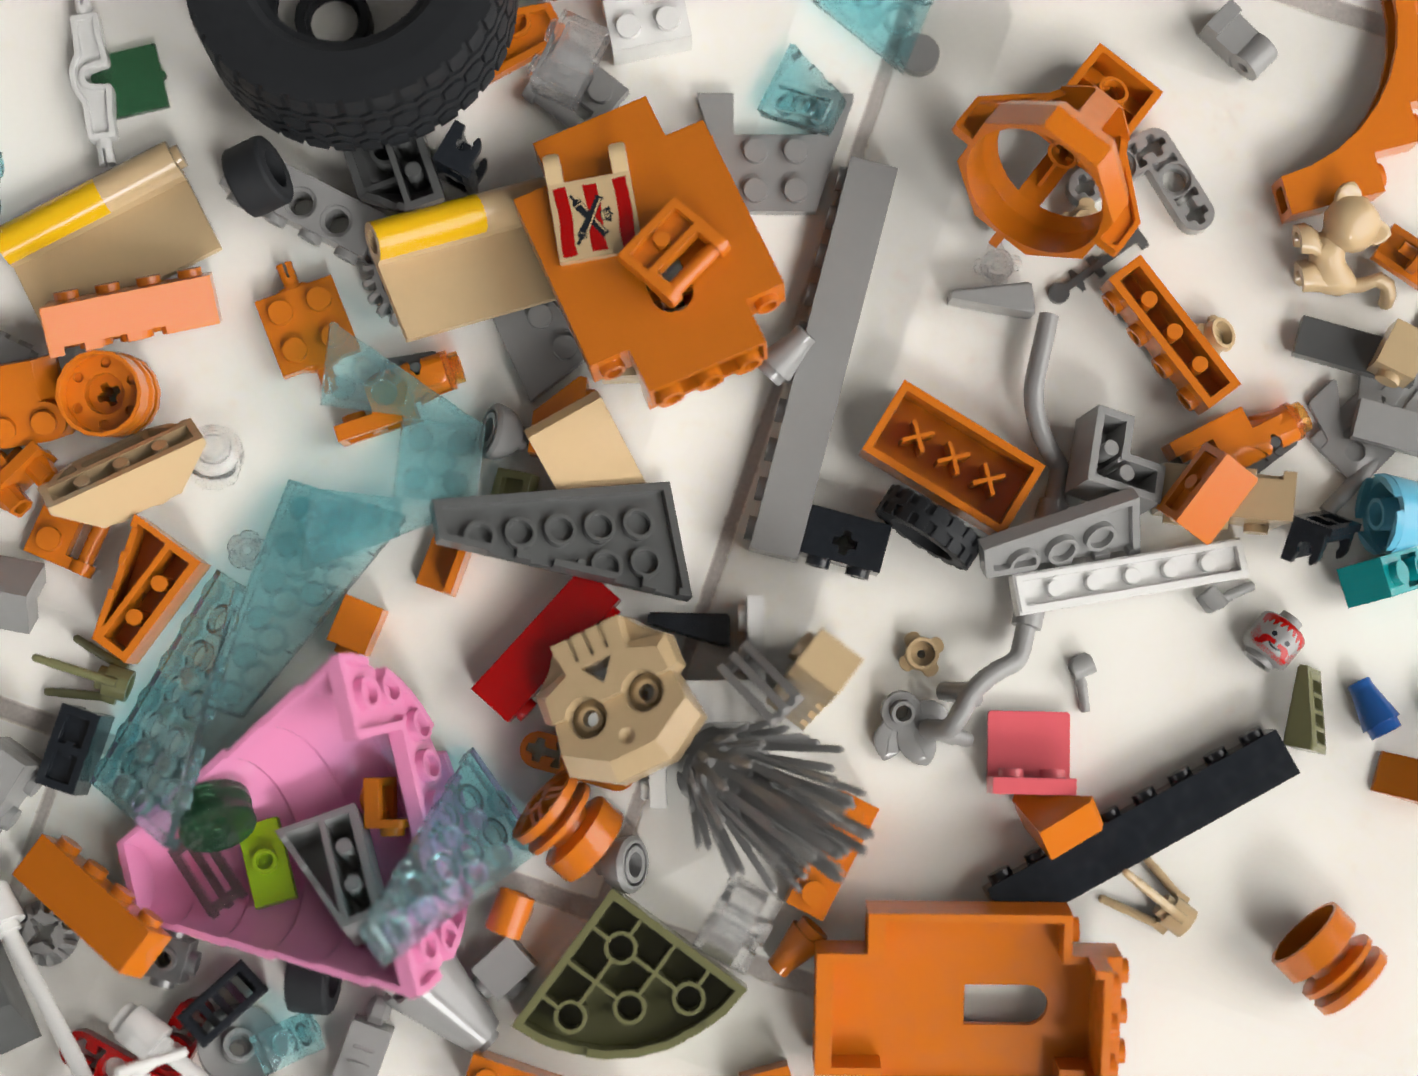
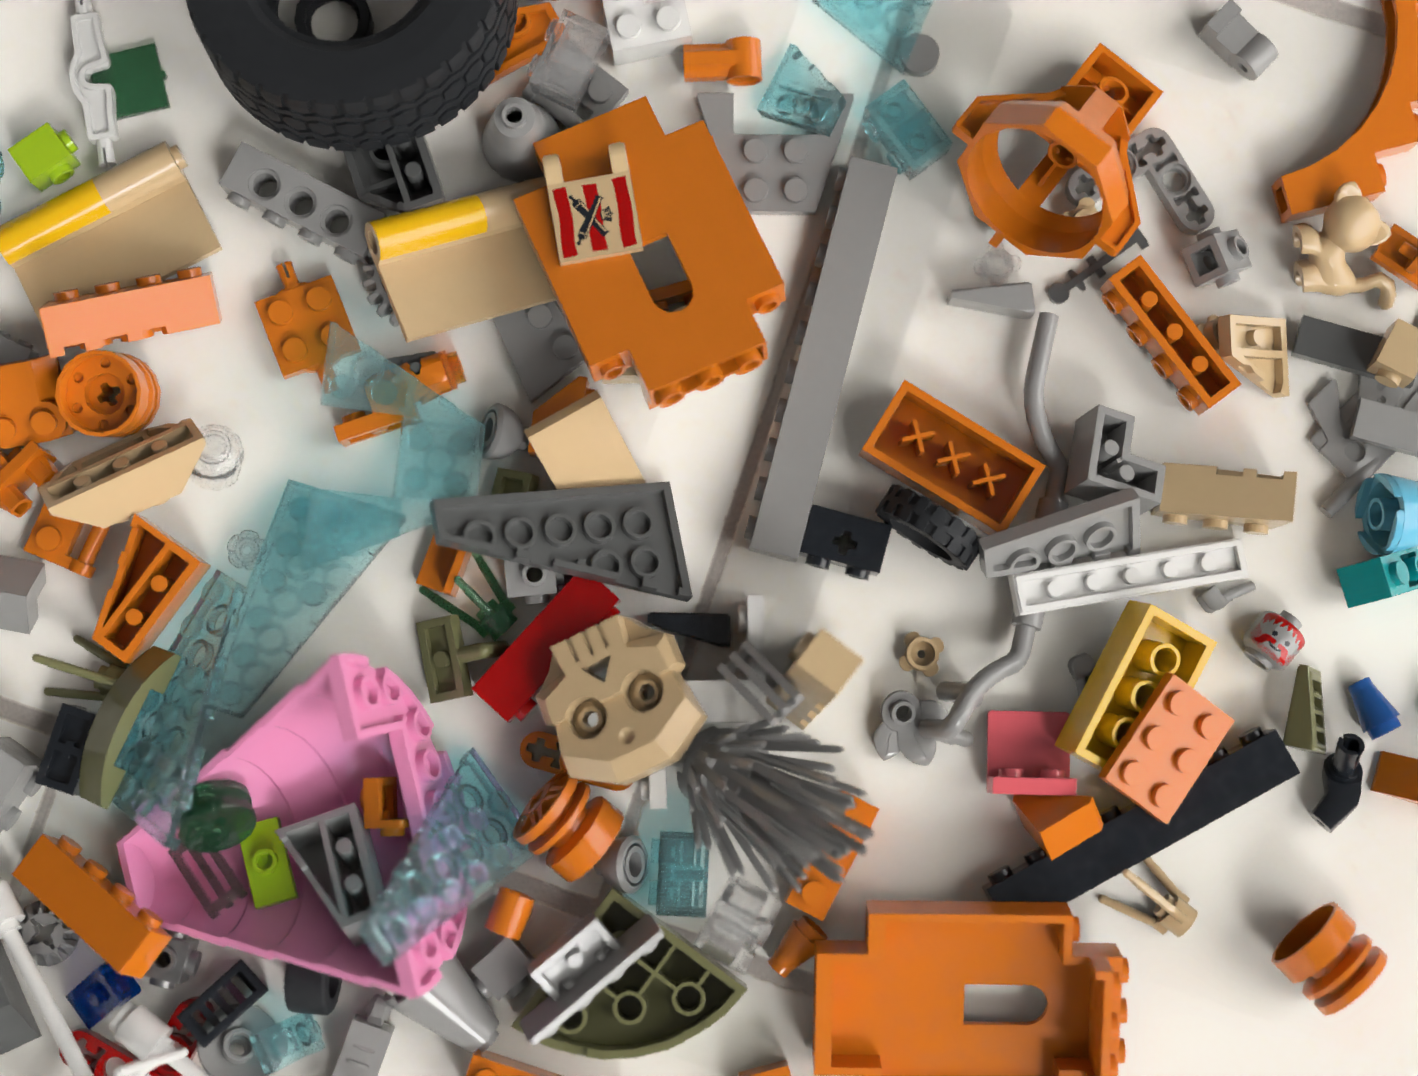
black tyre [221,135,294,217] -> none
orange brick [326,594,389,657] -> none
black hinge [432,120,488,195] -> none
orange plate [617,197,731,308] -> none
light grey cone [758,325,816,386] -> none
orange panel [1156,442,1258,545] -> none
orange plate [1161,402,1312,474] -> none
black hinge [1280,510,1362,565] -> none
none -> lime brick [8,122,82,192]
none -> clear blue slope [65,962,141,1030]
none -> olive slope [79,646,181,810]
none -> olive plate [416,614,510,704]
none -> clear green plant [419,553,518,641]
none -> light grey cone [482,97,560,182]
none -> light grey brick [504,560,564,605]
none -> light grey bracket [520,912,665,1046]
none -> clear light blue brick [648,830,710,918]
none -> orange piece [683,36,762,86]
none -> clear light blue brick [862,79,953,180]
none -> yellow brick [1054,600,1217,771]
none -> plate [1098,672,1235,824]
none -> light grey brick [1180,227,1252,289]
none -> tan wing [1218,314,1289,398]
none -> black arm [1310,733,1365,833]

